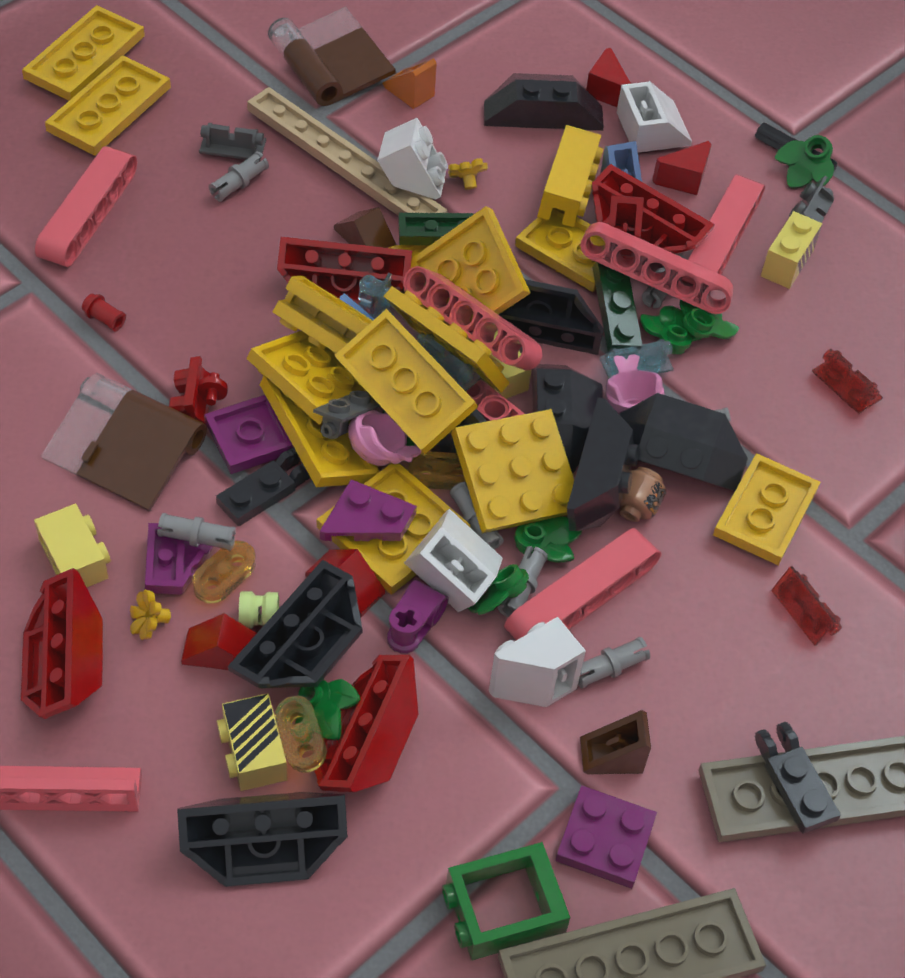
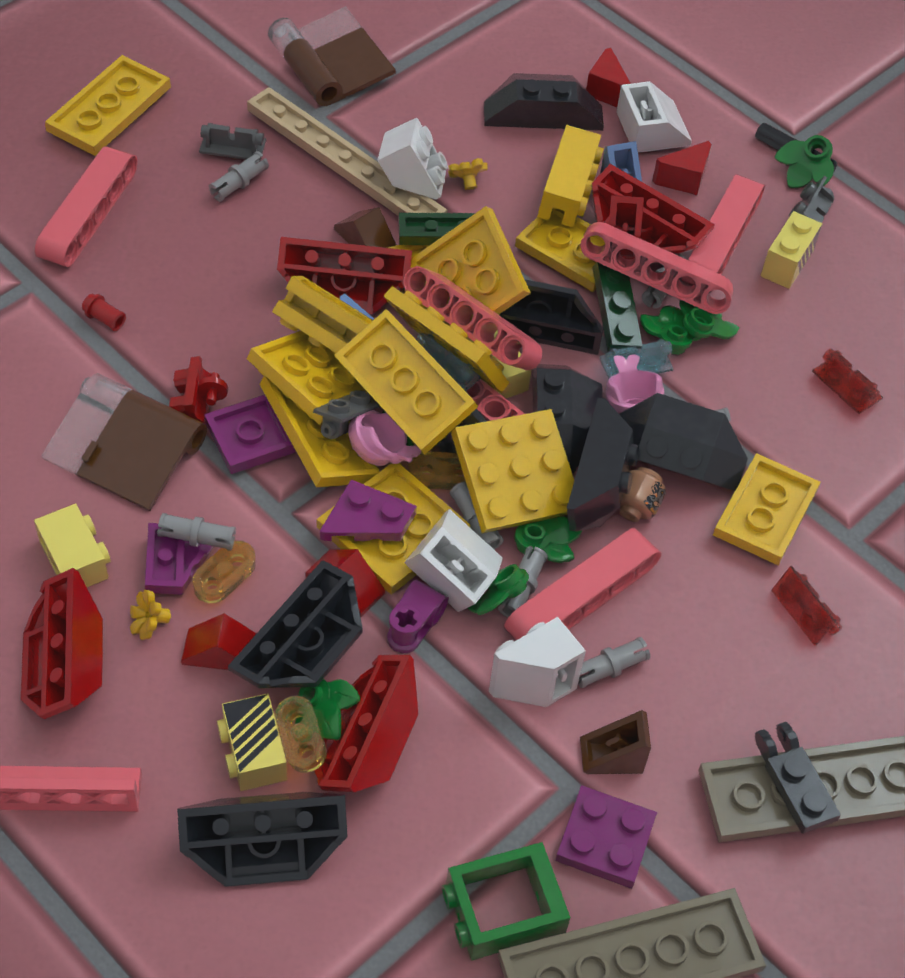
yellow plate [22,5,145,101] -> none
black hinge [216,447,311,526] -> none
yellowish green wheel [239,591,279,629] -> none
clear light blue hinge [359,273,394,319] -> none
orange slope [382,58,437,109] -> none

